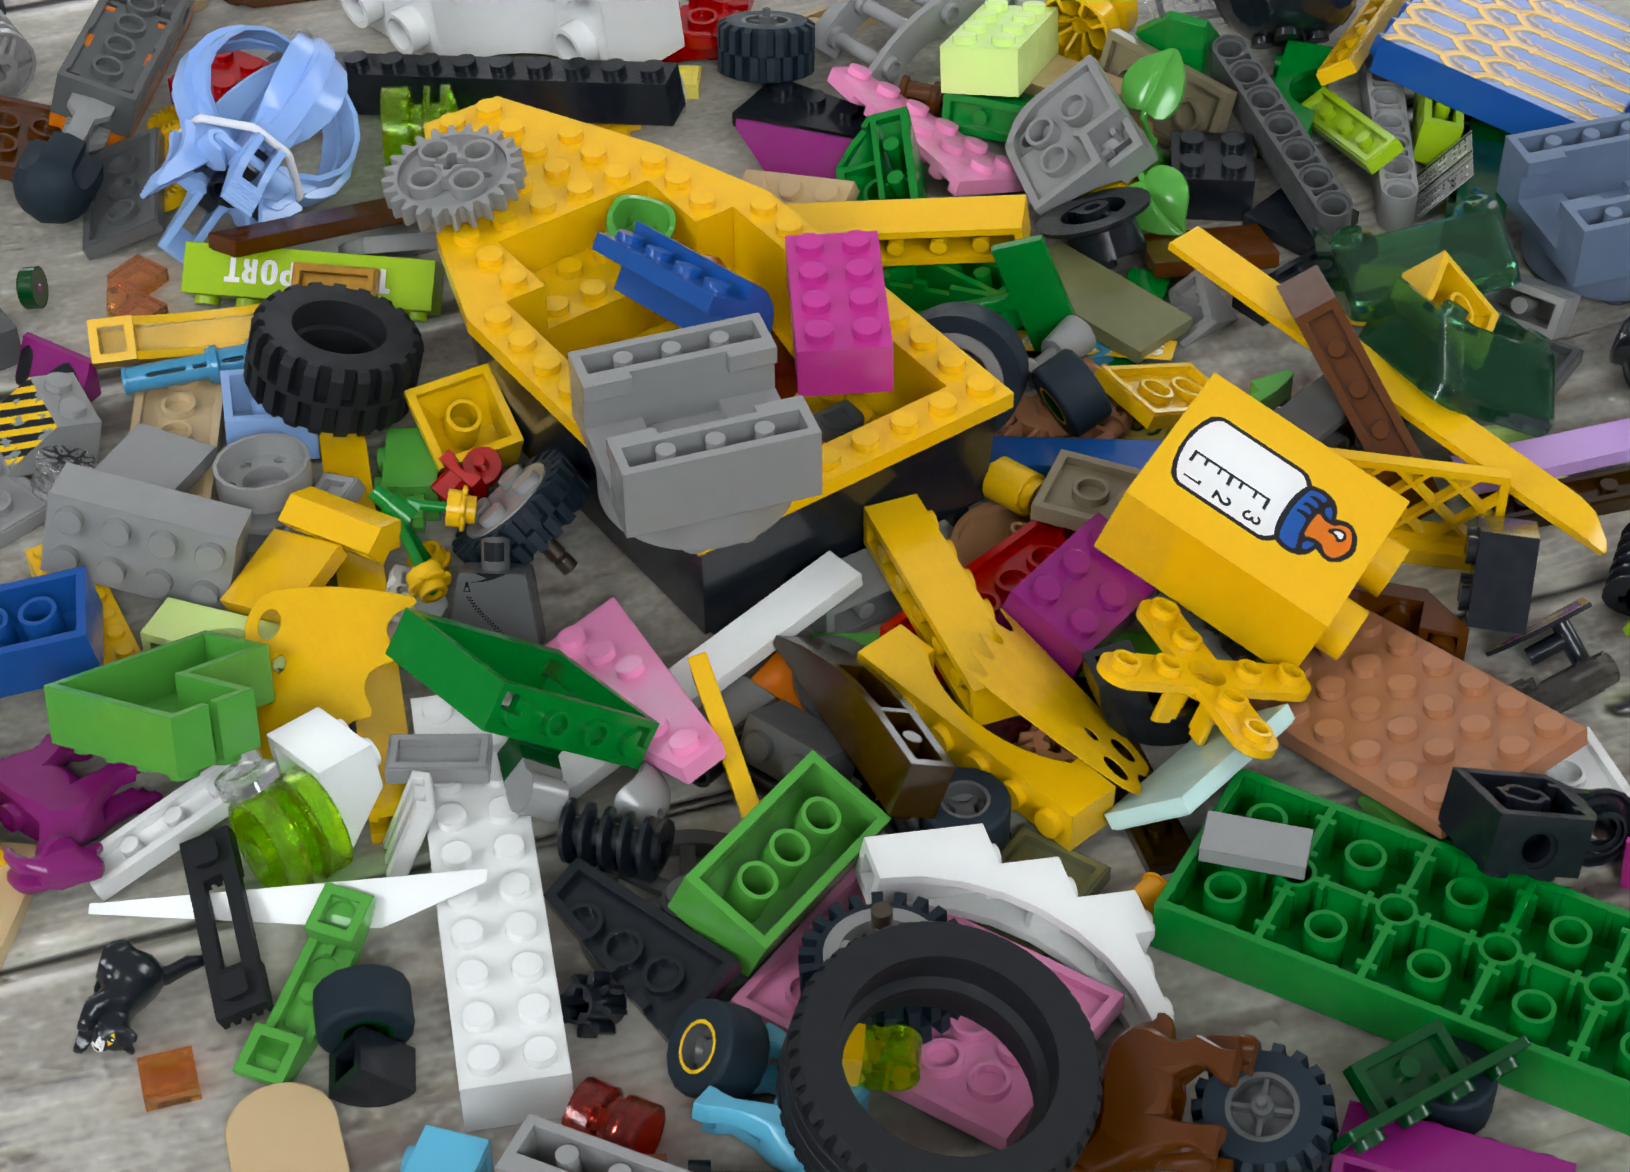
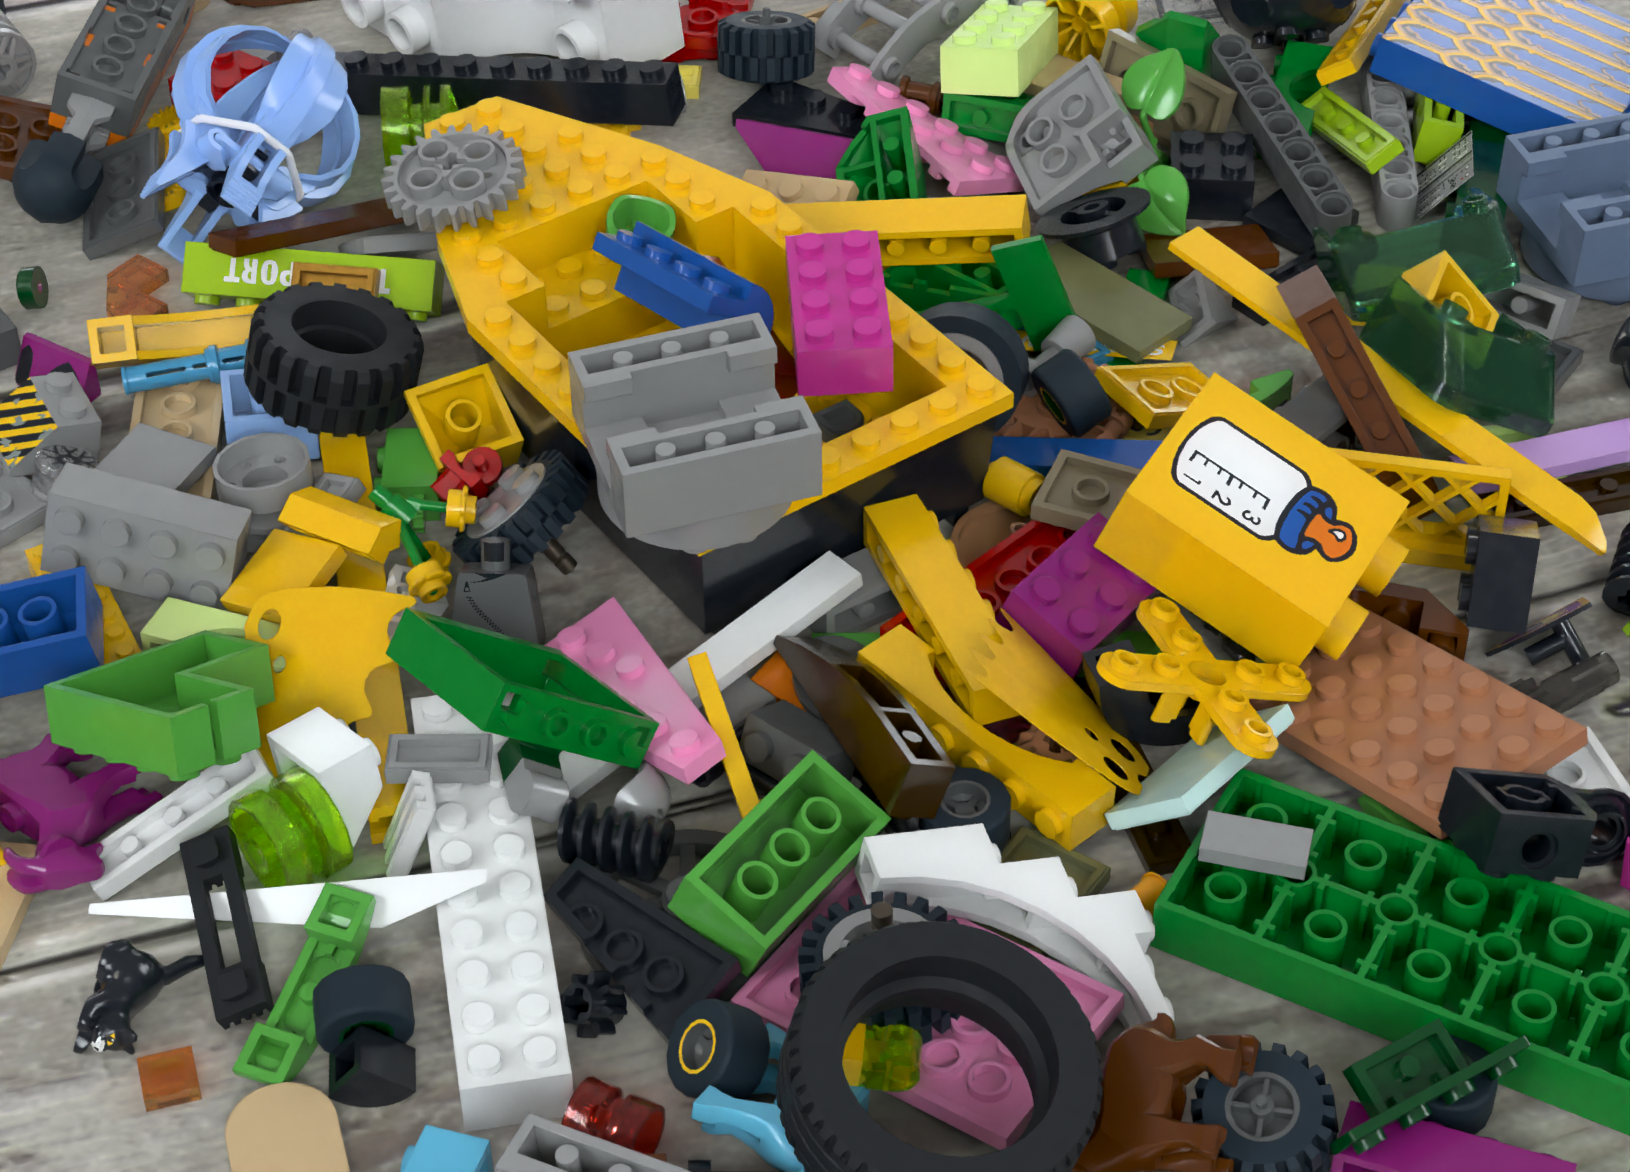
clear tile [214,759,280,803] -> none

